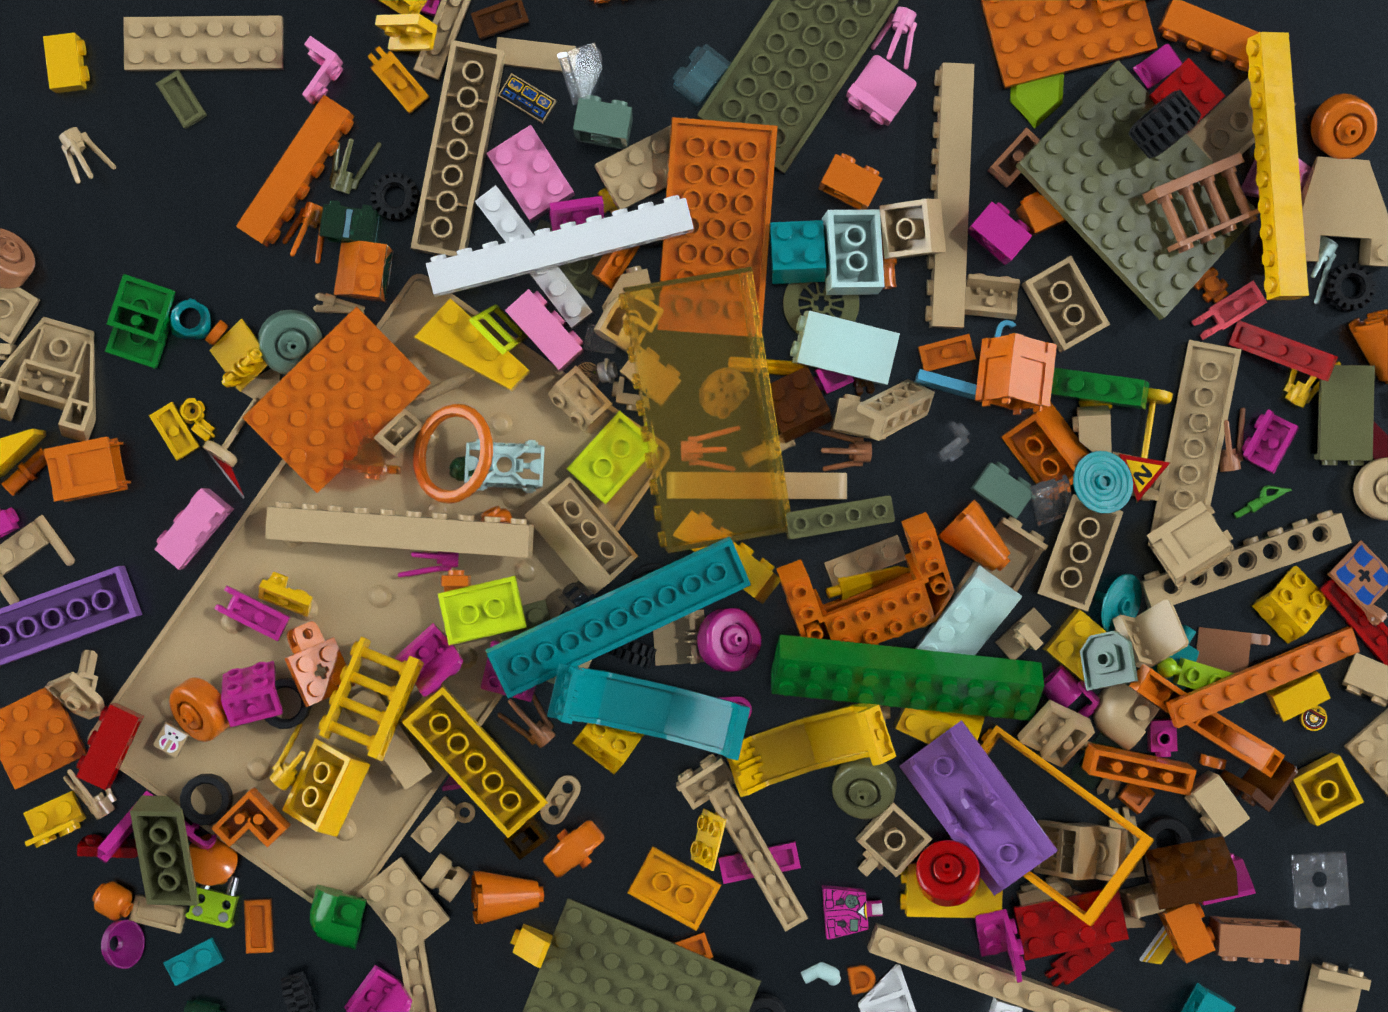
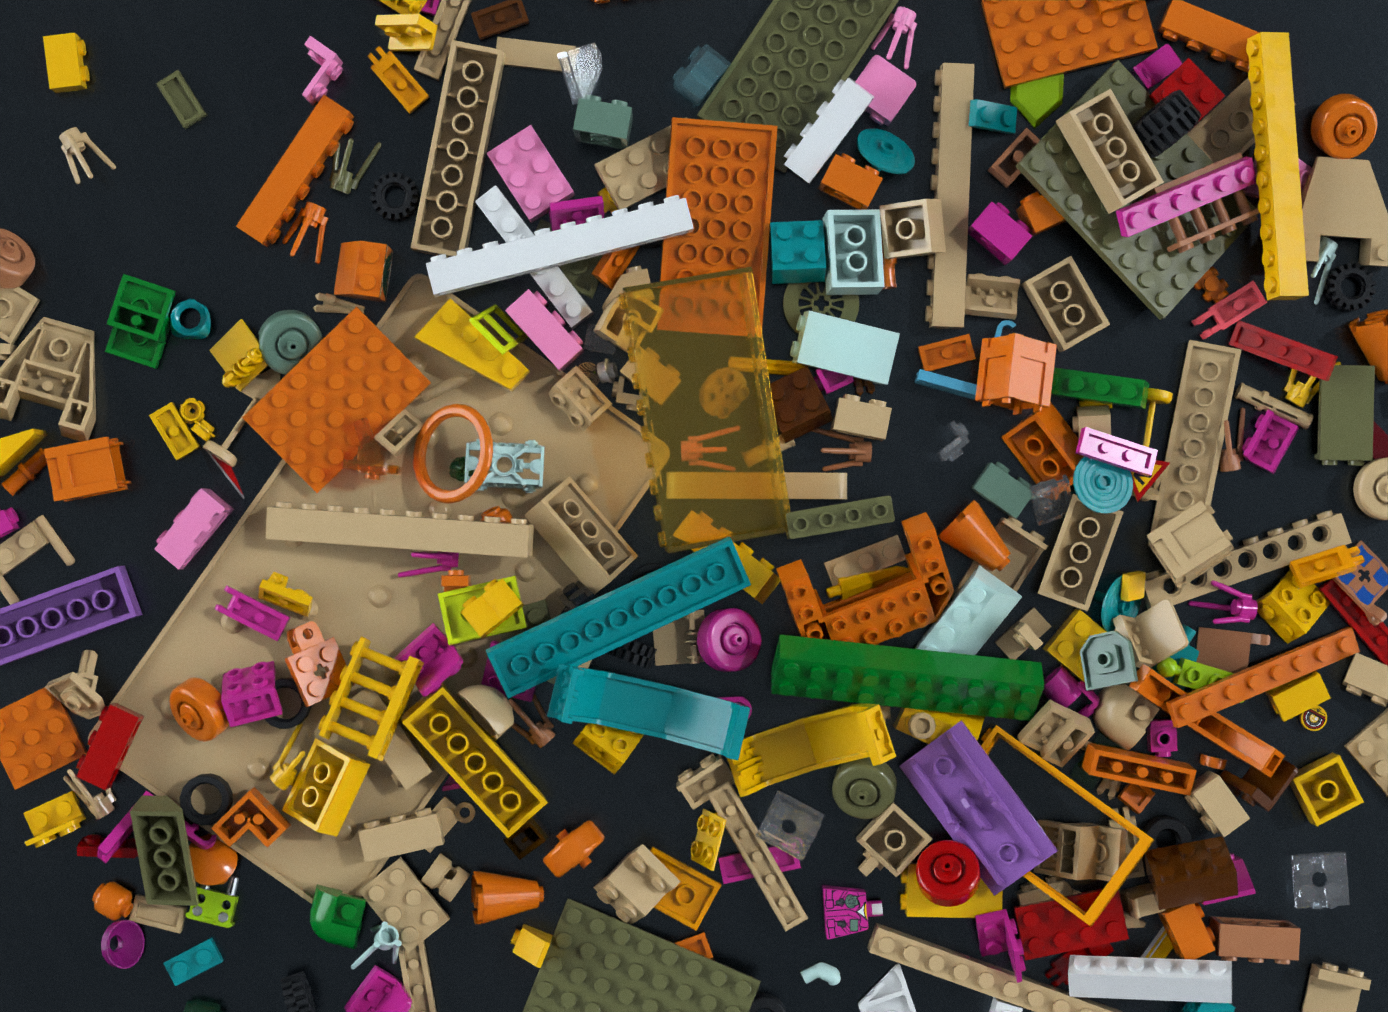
tan plate [124,16,284,71] -> none
tile [153,722,190,758] -> none
orange tile [205,320,228,346] -> none
orange tile [244,898,274,954] -> none
clear green container [319,200,382,243] -> none
tile [498,73,557,124] -> none
tan plate [540,775,581,825] -> none
neon yellow tile [567,411,659,505] -> none
orange tile [847,965,876,995] -> none
tan fence [857,379,935,441] -> none
bright green hand [1233,485,1292,519] -> none
none -> light aqua plant [351,921,402,969]
none -> tan brick [358,808,445,862]
none -> tan cylinder [456,684,514,740]
none -> yellow brick [461,579,524,639]
none -> tan bracket [594,844,681,924]
none -> clear piece [755,790,824,861]
none -> white brick [784,78,875,183]
none -> teal shield [856,128,915,174]
none -> tan tile [908,712,936,739]
none -> teal plate [969,99,1017,134]
none -> tan brick [1056,89,1164,214]
none -> white brick [1068,955,1232,1003]
none -> plate [1076,427,1158,477]
none -> dark pink plate [1116,157,1256,237]
none -> yellow tile [1120,571,1146,602]
none -> dark pink plant [1188,580,1258,624]
none -> tan pin [1234,382,1313,430]
none -> light orange hinge [1289,545,1365,588]

